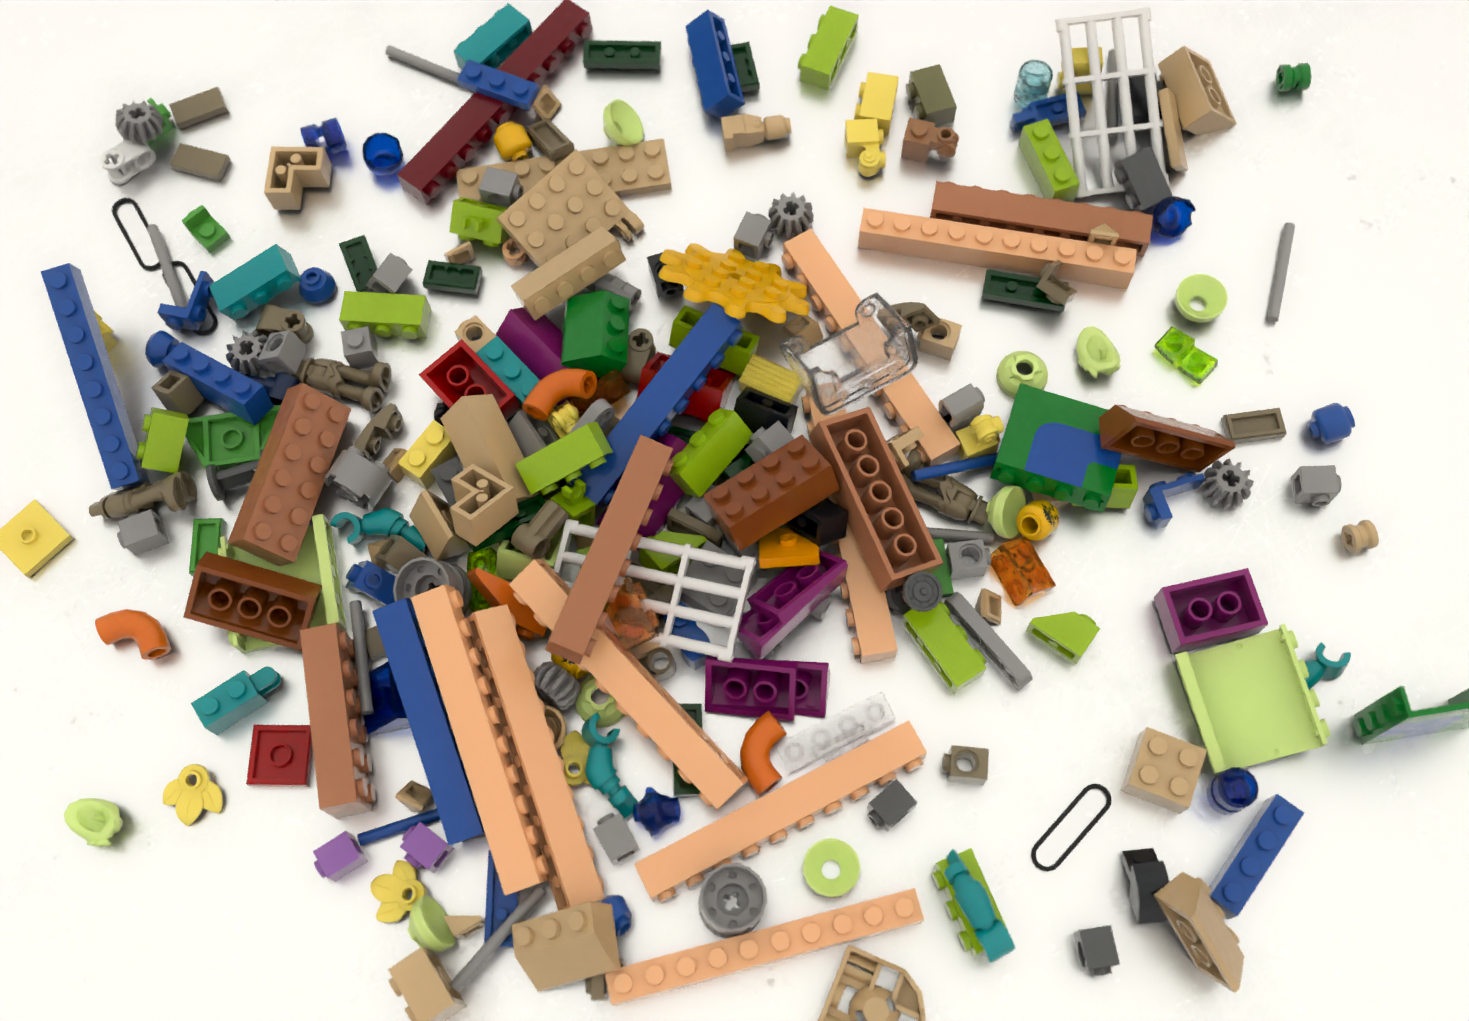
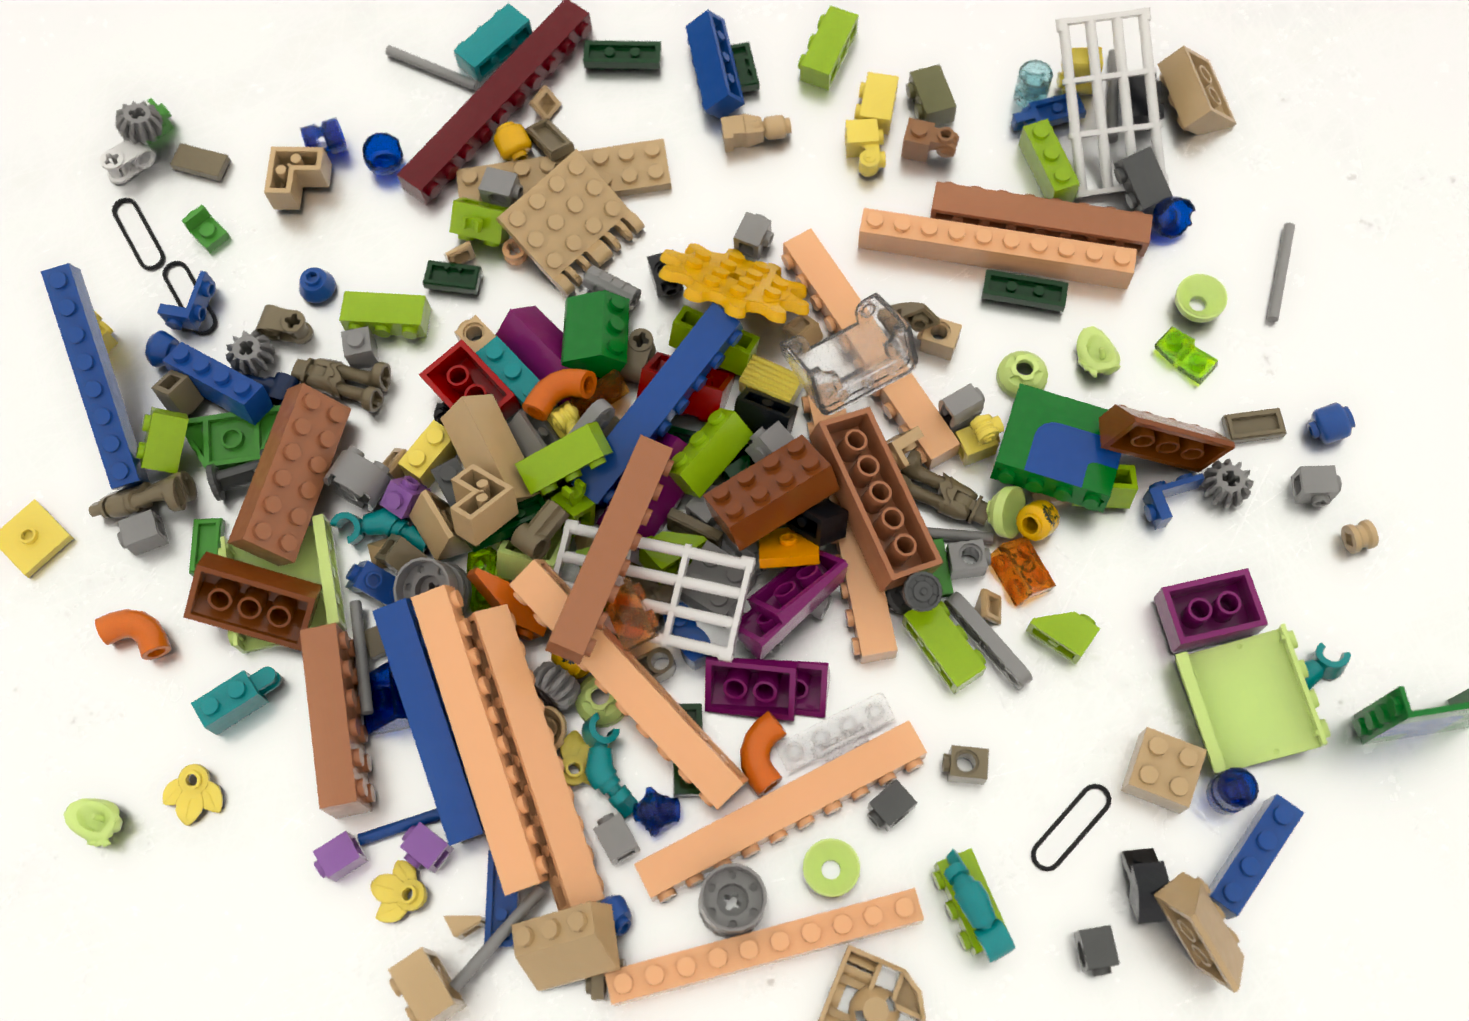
light grey bar [147,224,187,308] -> none
dark tan tile [169,87,228,129] -> none
teal brick [209,244,302,321] -> none
red tile [246,725,313,787] -> none
light grey brick [258,330,308,375] -> none
dark green plate [339,235,378,292] -> none
dark tan slope [354,403,402,462] -> none
light grey brick [366,252,413,294] -> none
tan slope [395,781,433,812] -> none
yellowish green piece [408,895,455,952] -> none
blue plate [457,59,540,111] -> none
tan brick [511,226,626,320] -> none
yellowish green piece [603,99,644,146] -> none
light grey gear [768,191,814,239] -> none
blue bar [911,453,998,482] -> none
dark tan bracket [1036,260,1077,305] -> none
tan slope [1087,223,1119,246] -> none
tan tile [1158,88,1188,173] -> none
green wheel [1276,63,1311,92] -> none
none -> medium lavender brick [380,475,431,520]

